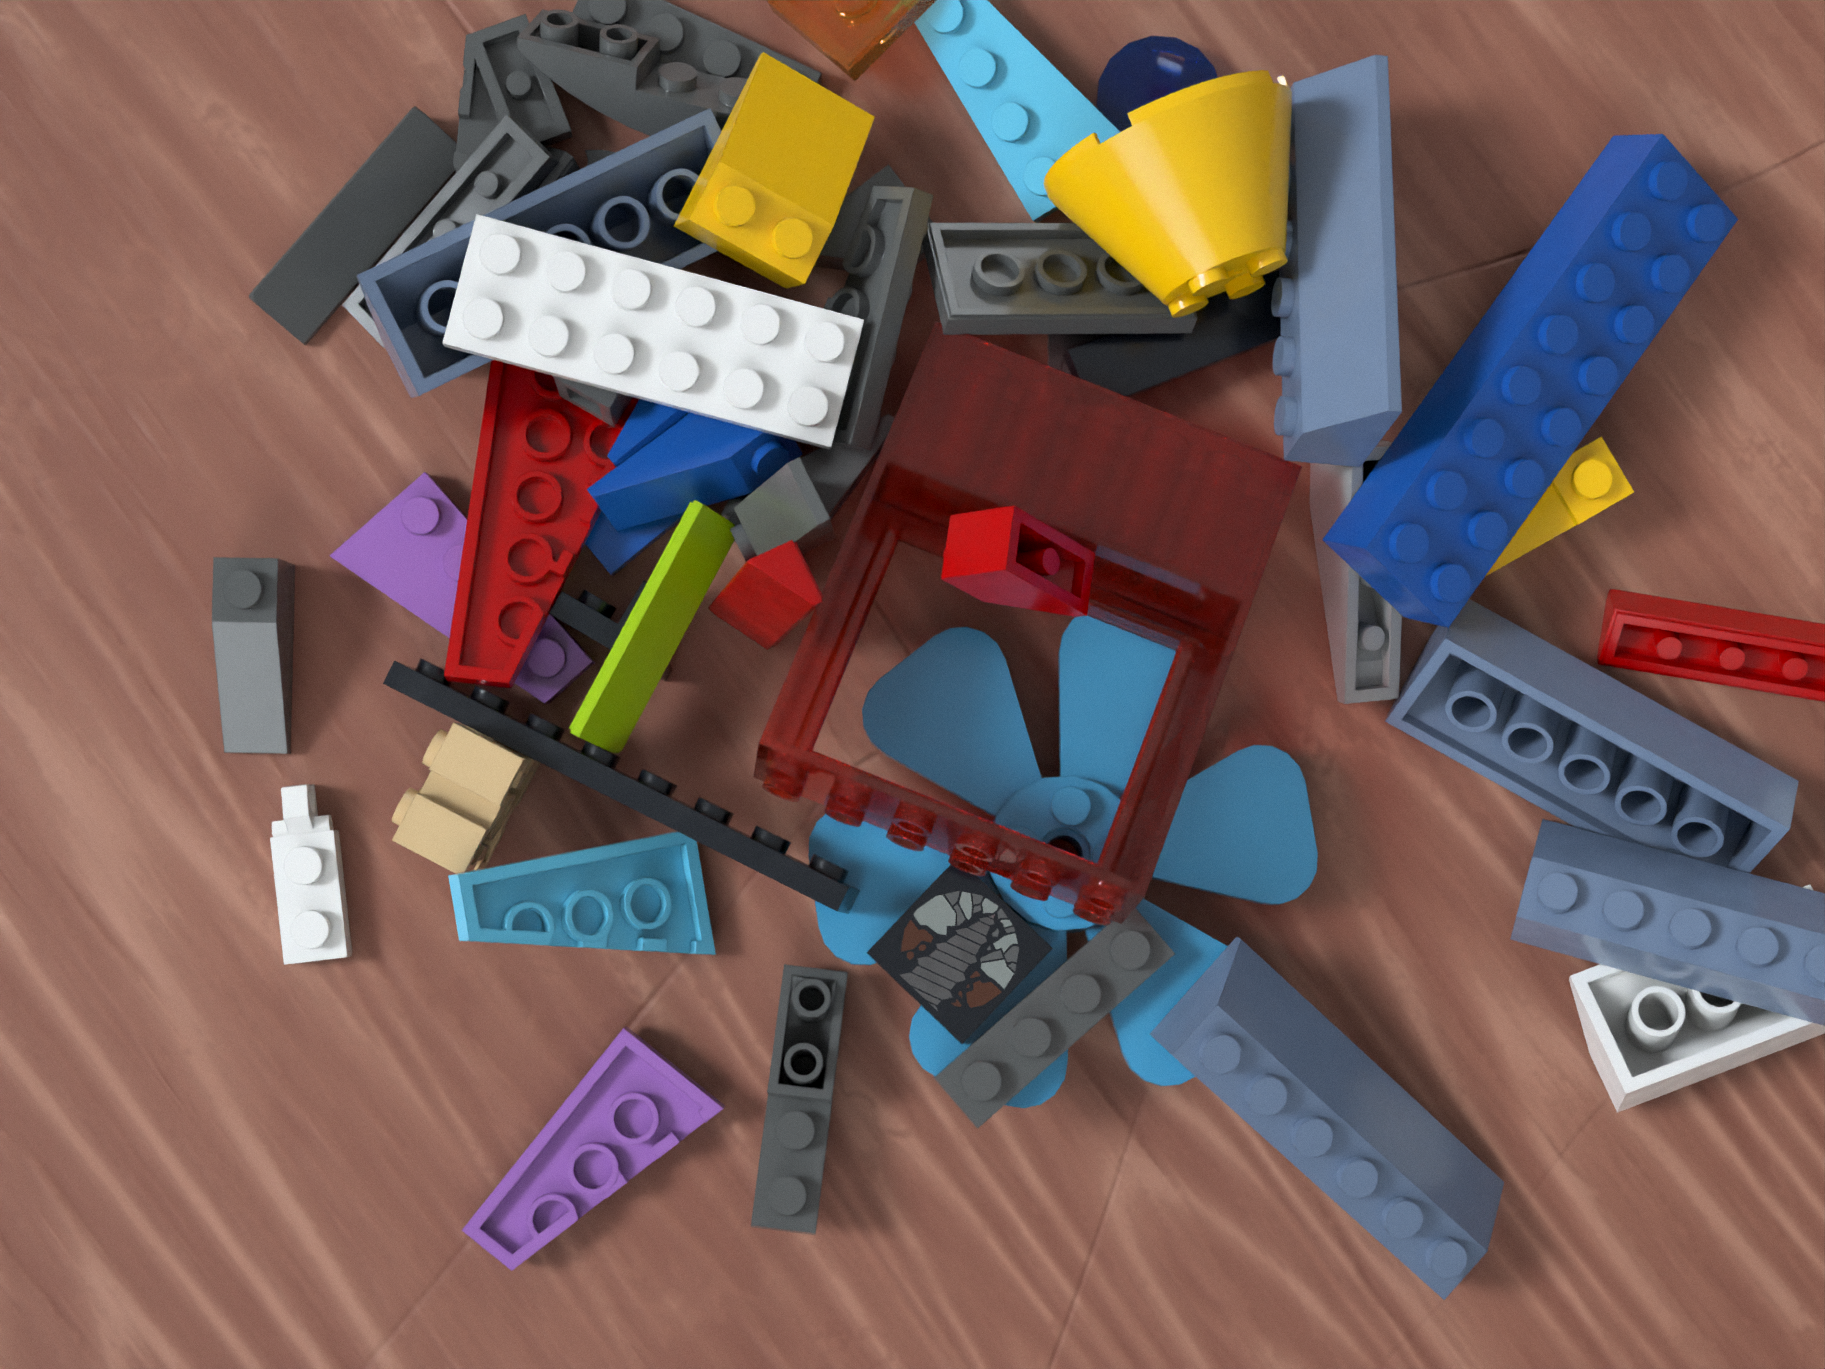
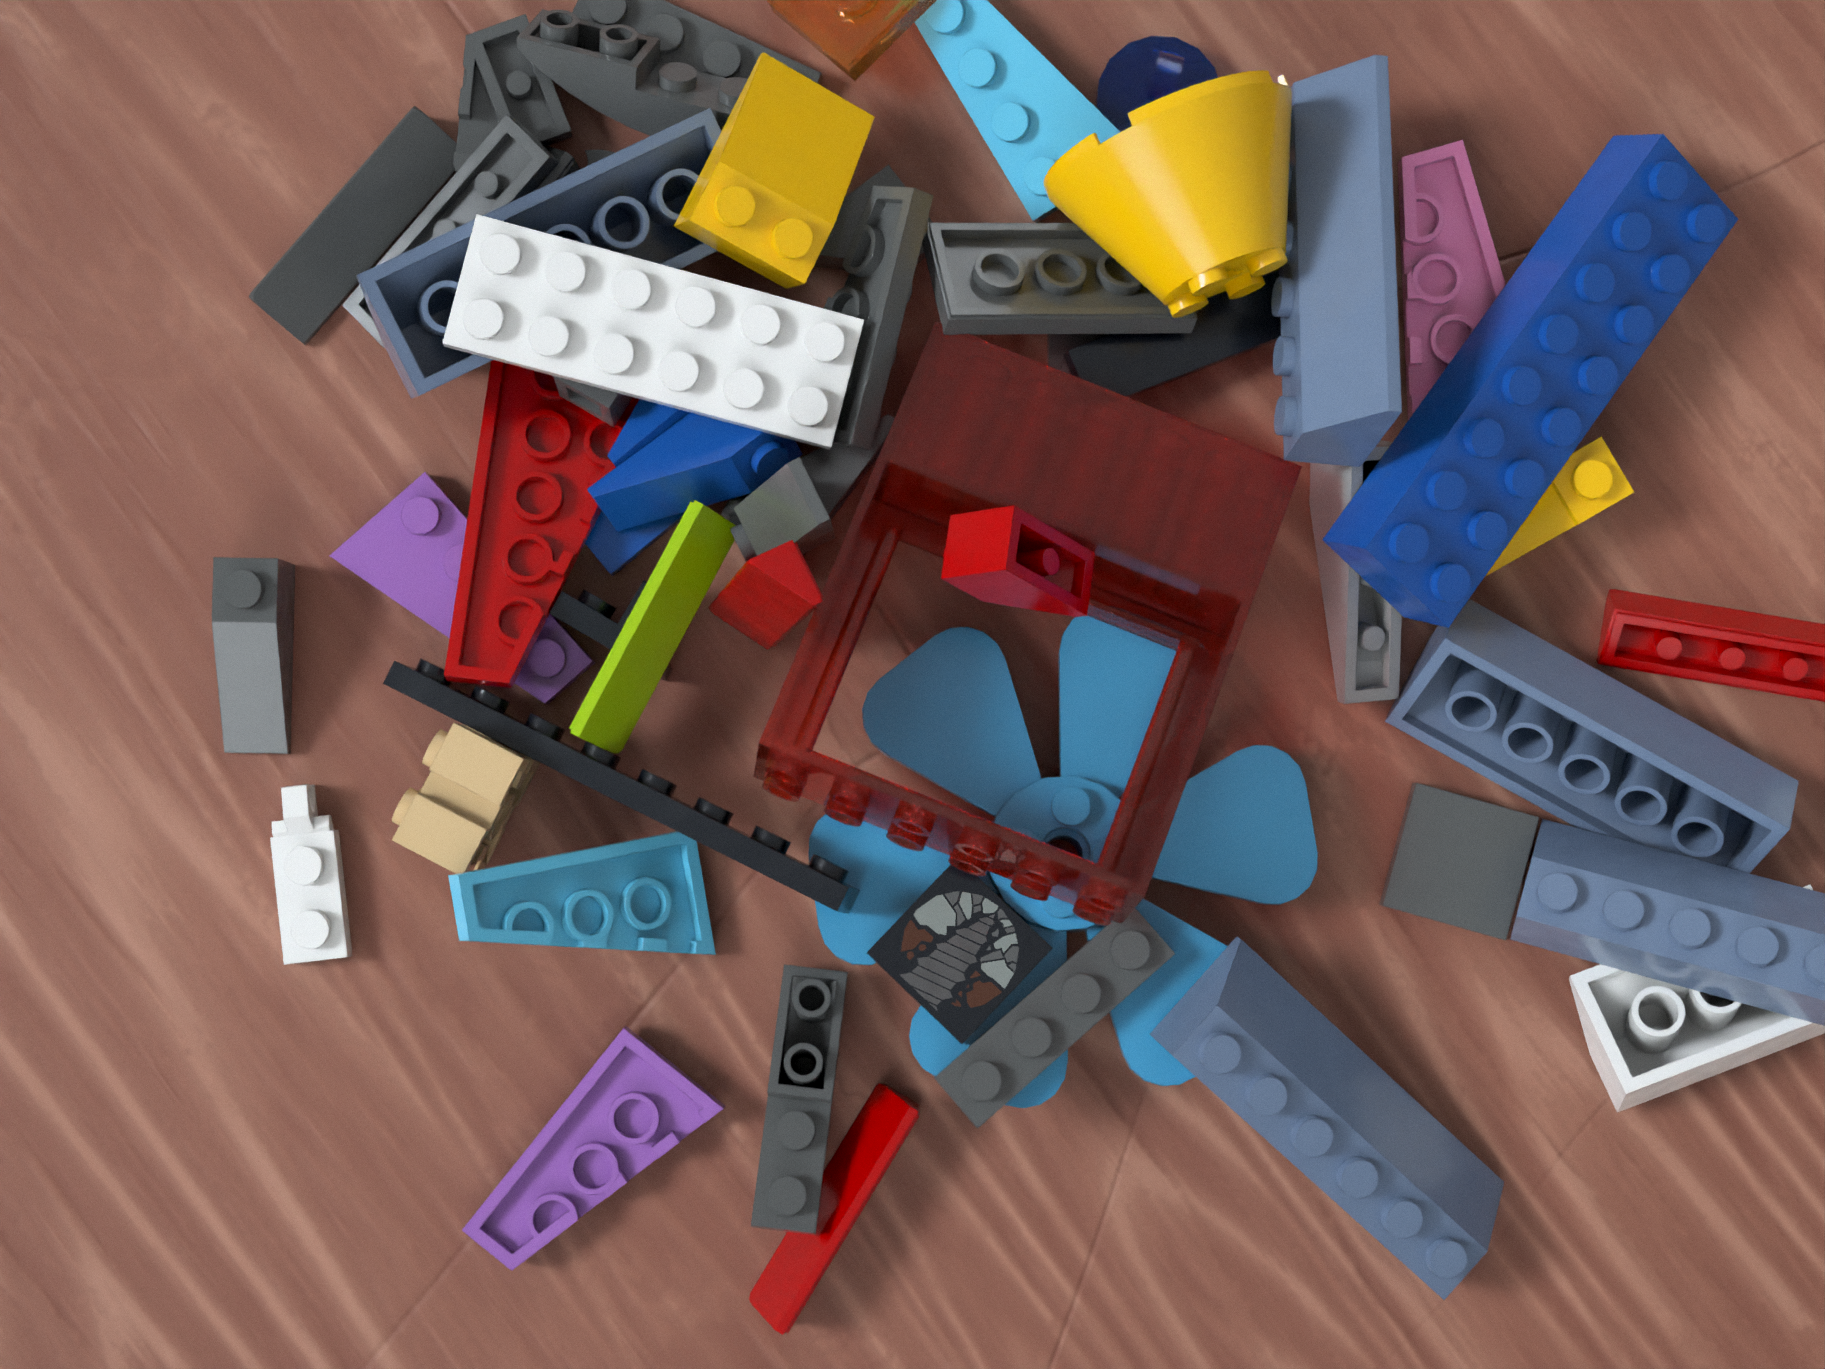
none -> red slope [749,1083,920,1335]
none -> dark grey tile [1379,783,1539,940]
none -> bright pink wing [1397,140,1506,420]

